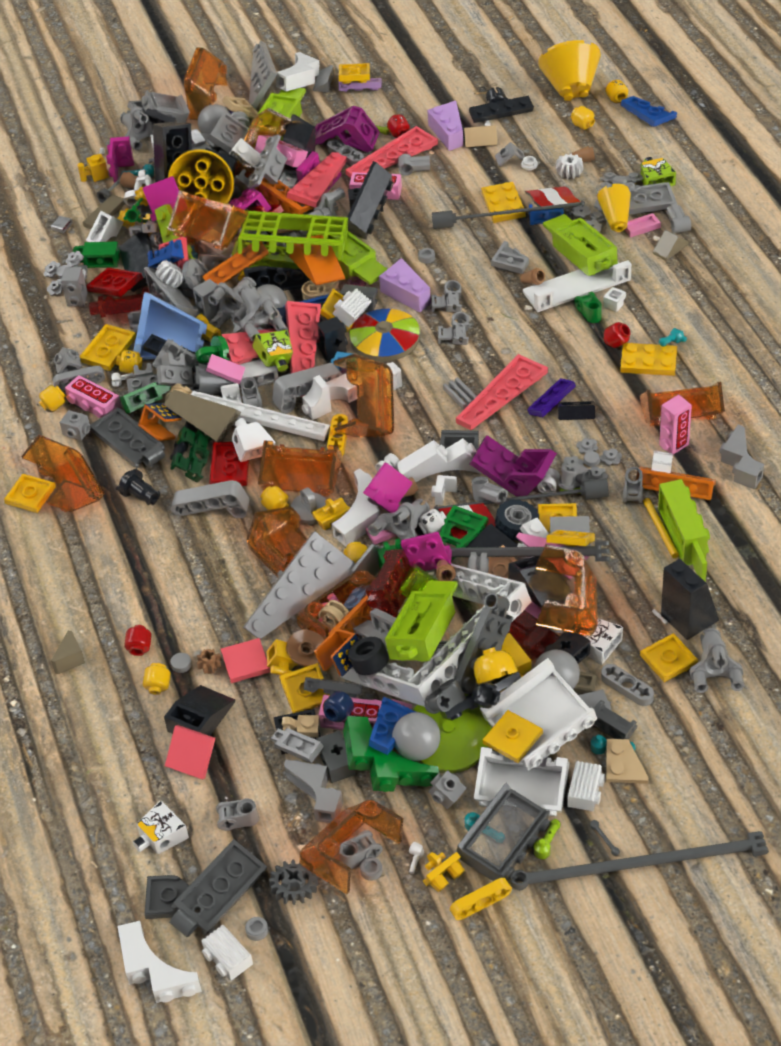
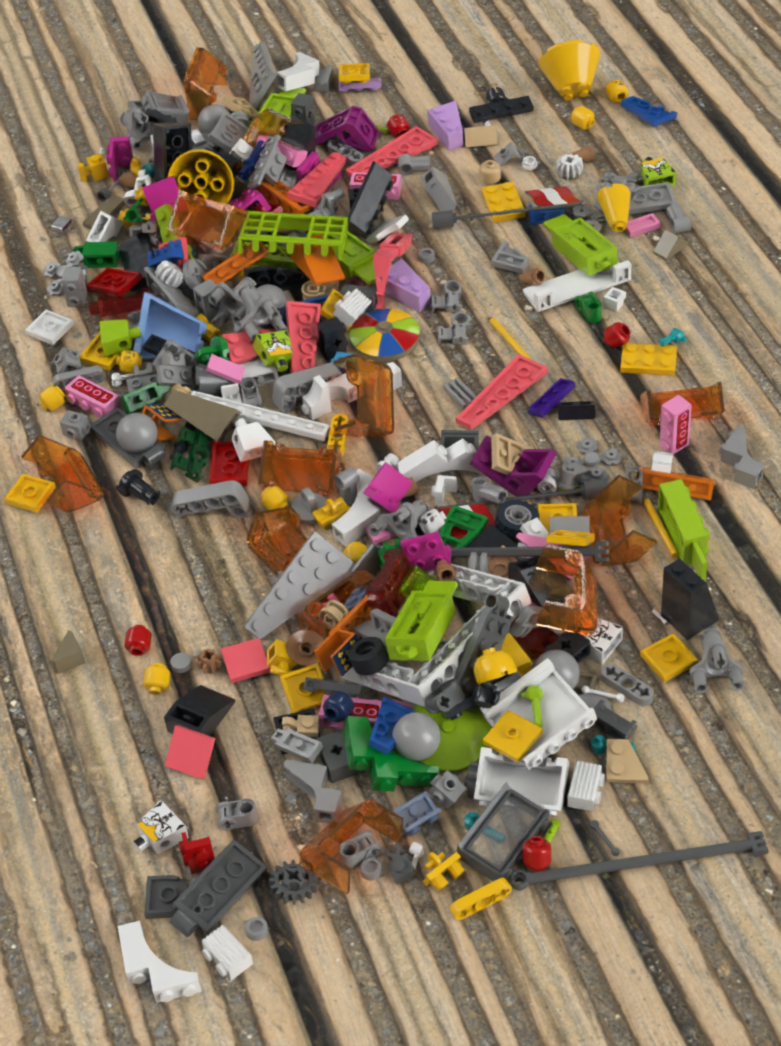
none -> white plate [25,309,74,345]
none -> lime torso [99,319,142,356]
none -> light grey piece [116,413,158,454]
none -> yellow arm [130,157,141,177]
none -> red bracket [179,832,215,874]
none -> clear blue pin [238,140,266,180]
none -> dark grey brick [291,93,316,125]
none -> light grey piece [334,467,360,504]
none -> white tile [366,214,409,244]
none -> coral hinge [373,232,412,310]
none -> dark grey plate [385,842,417,885]
none -> sand blue bracket [388,791,442,837]
none -> light grey slope [422,166,457,211]
none -> dark grey plate [464,762,479,798]
none -> tan head [480,160,501,185]
none -> yellow bar [489,317,532,360]
none -> tan wing [491,433,525,475]
none -> light grey hinge [510,605,550,638]
none -> lime piece [521,685,543,727]
none -> red head [522,836,552,871]
none -> white hinge [581,685,625,703]
none -> clear orange windscreen [583,475,657,566]

